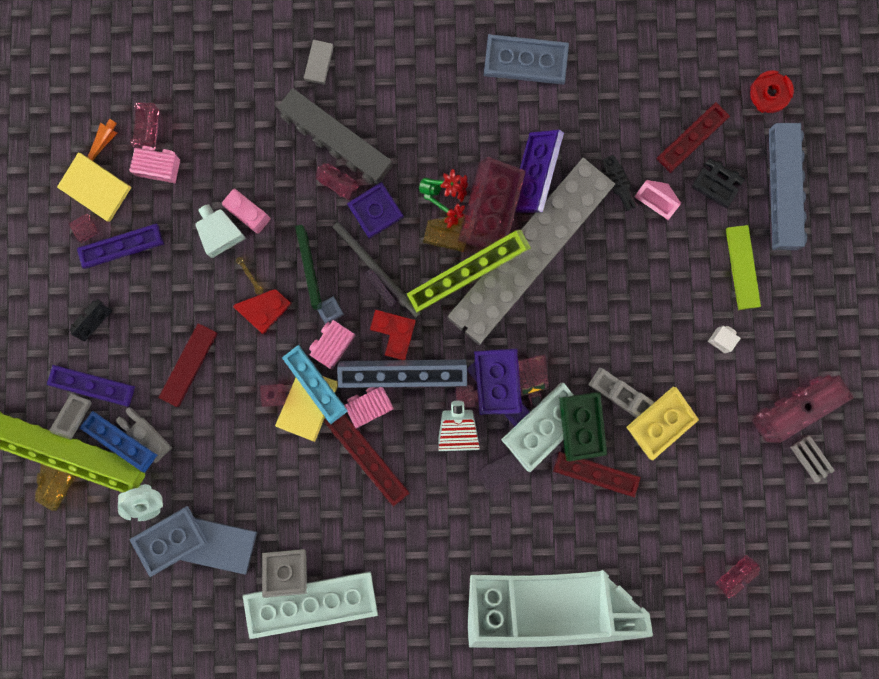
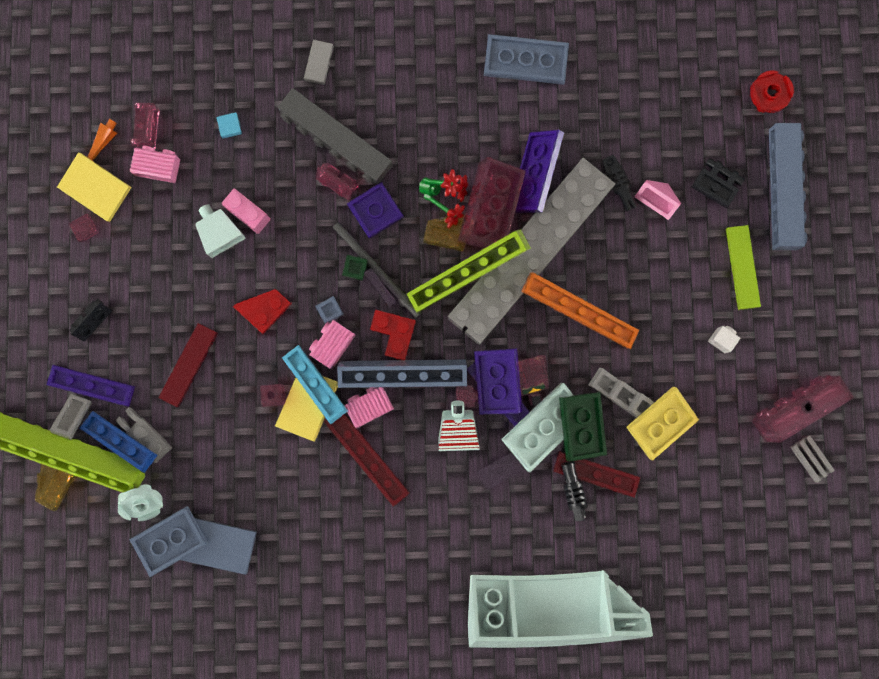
dark purple tile [77,224,164,269] -> none
clear yellow hinge [236,257,263,294] -> none
light aqua plate [243,571,378,639] -> none
light grey tile [262,549,307,598] -> none
dark green tile [295,225,322,310] -> none
dark red tile [656,102,730,173] -> none
clear pink hinge [715,555,761,598] -> none
none -> medium azure tile [216,113,242,139]
none -> dark green tile [342,255,368,281]
none -> orange tile [521,272,639,349]
none -> black hinge [561,461,588,521]

